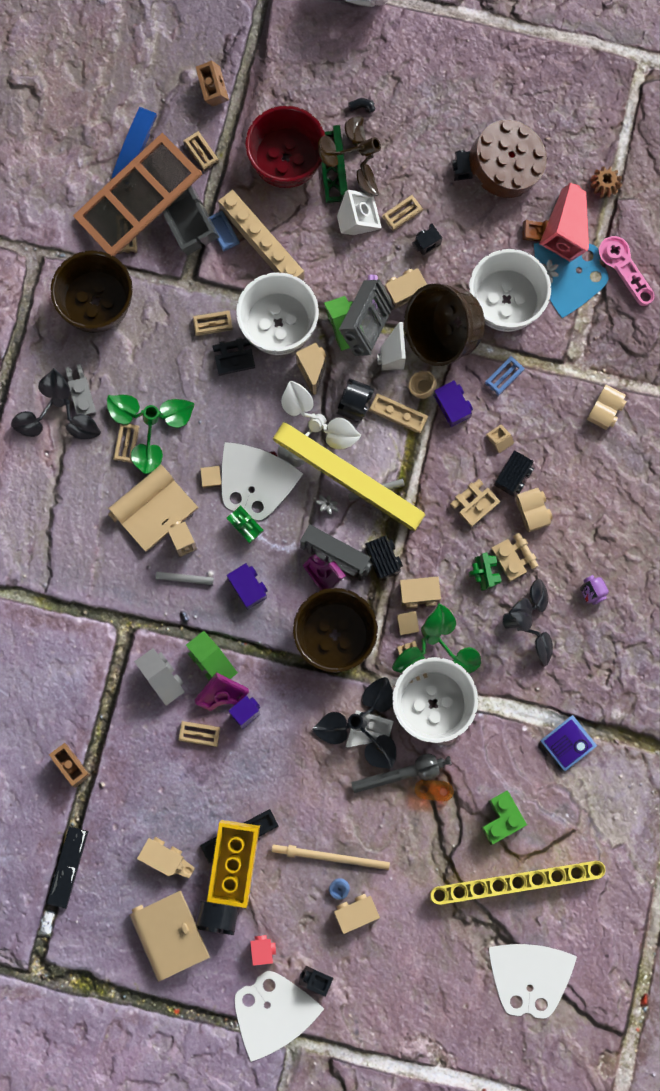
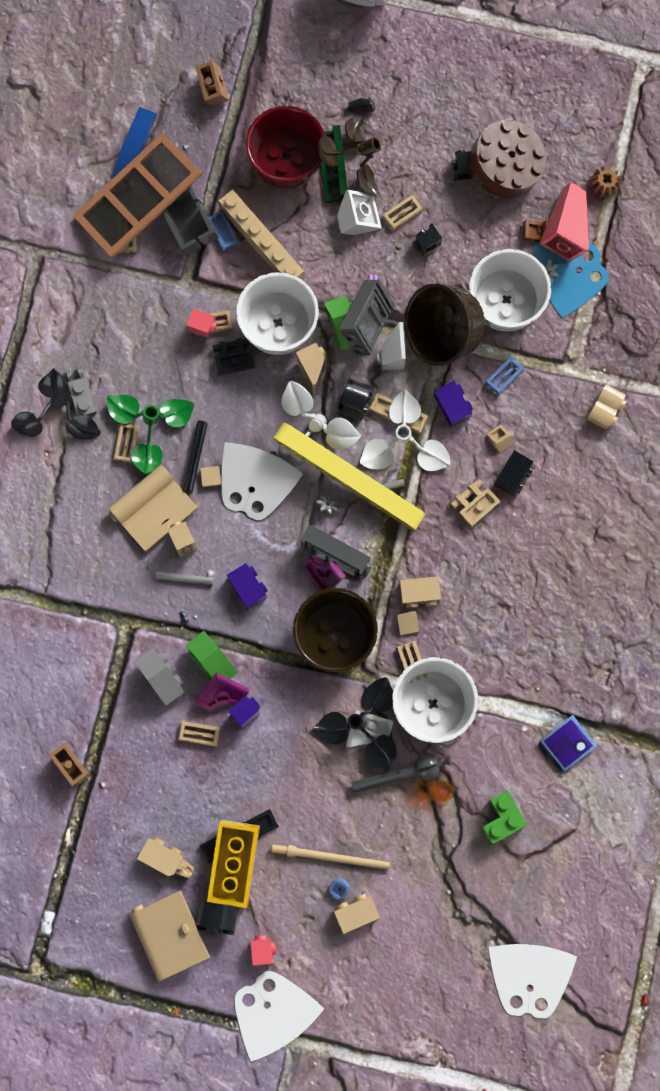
black tile [47,826,89,909] -> none
dark brown piece [50,250,133,333] -> none
tan tile [183,131,219,171] -> none
green hips [226,505,264,544] -> none
black bracket [298,966,334,997] -> none
black brick [365,535,403,581] -> none
tan brick [385,268,427,309] -> none
green plant [392,603,481,674] -> none
tan hair [408,371,437,399] -> none
light yellow beam [430,861,605,905] -> none
green hips [468,553,502,591] -> none
tan plate [491,533,538,582] -> none
black plant [503,579,553,667] -> none
tan brick [515,488,553,533] -> none
medium lavender head [580,575,609,605] -> none
bright pink beam [599,236,654,306] -> none
none -> black axle [182,420,208,494]
none -> coral brick [187,308,217,338]
none -> white plant [360,389,450,472]

